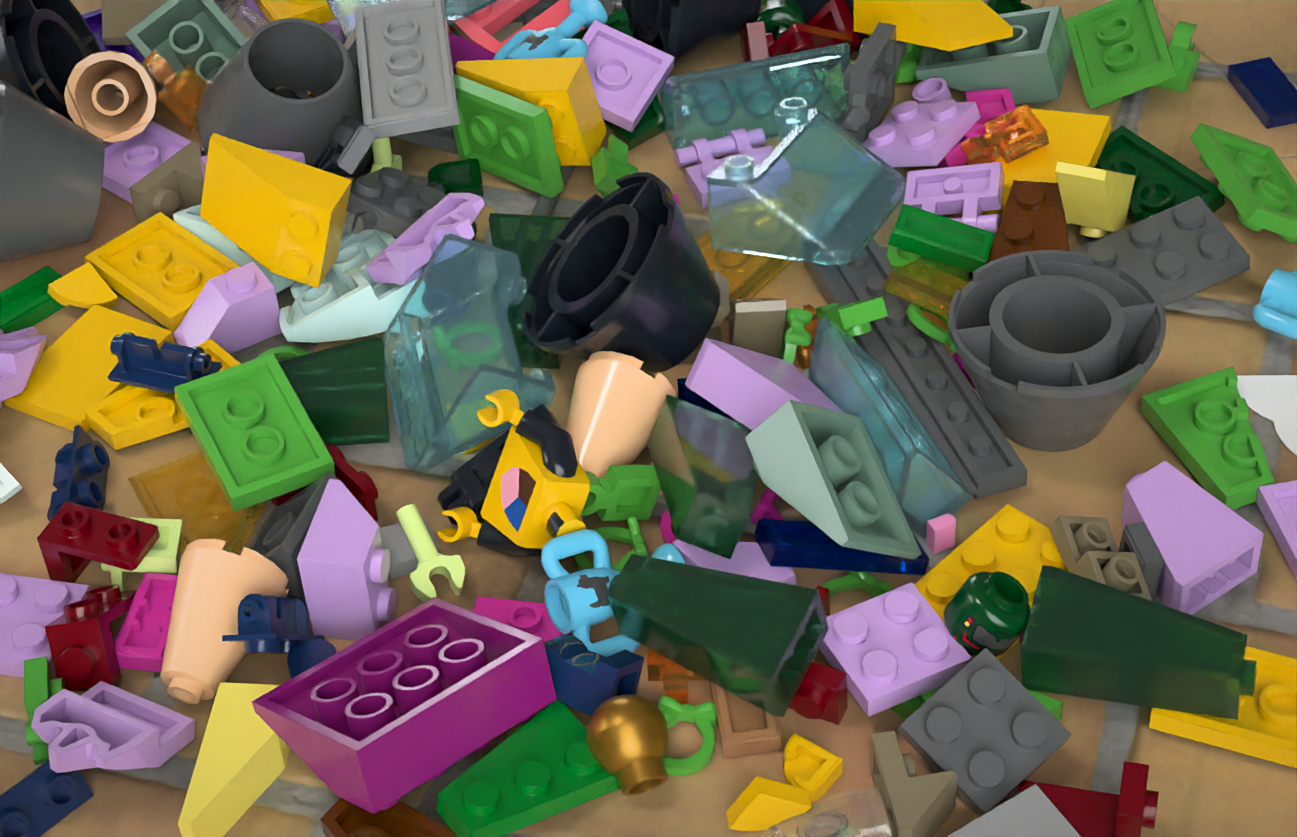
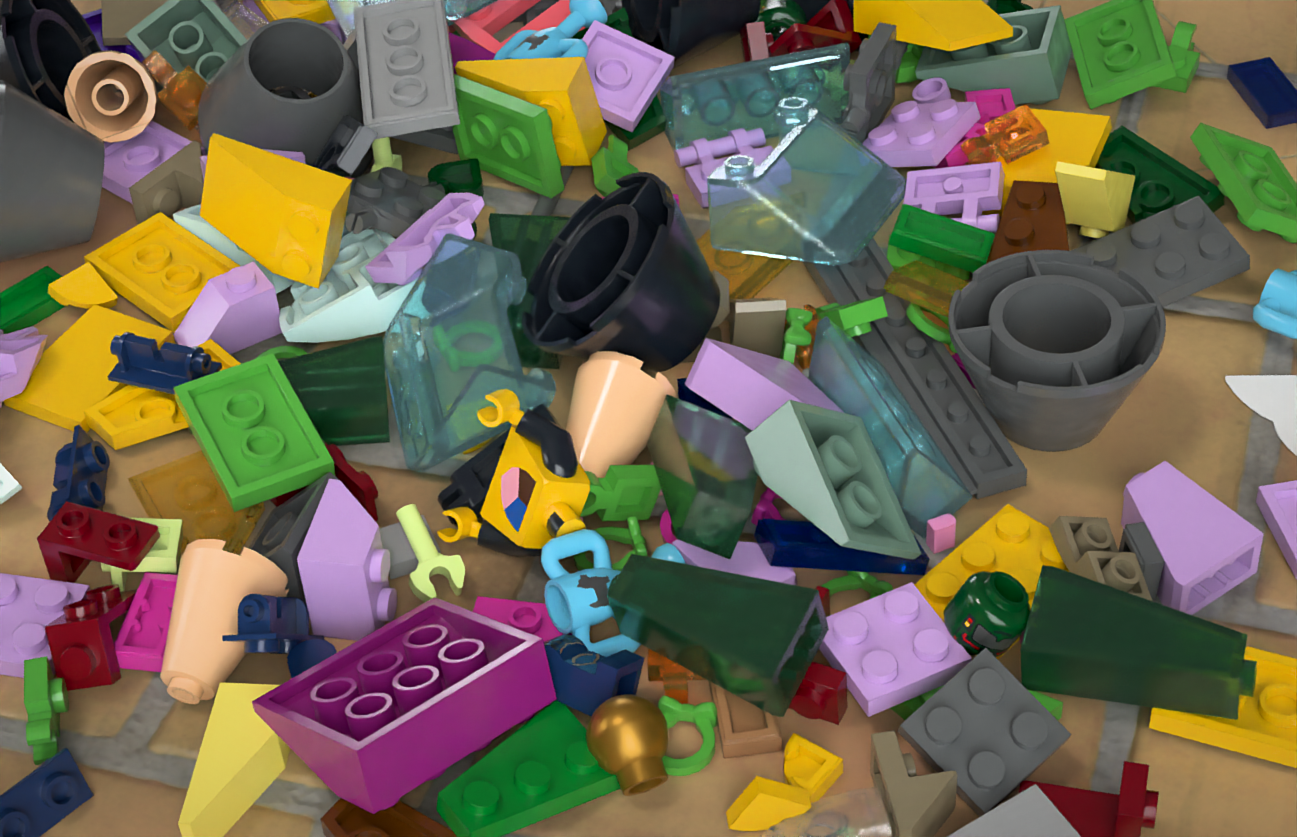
lavender plate [31,681,195,773] -> none
bright green wing [1140,366,1274,510] -> none

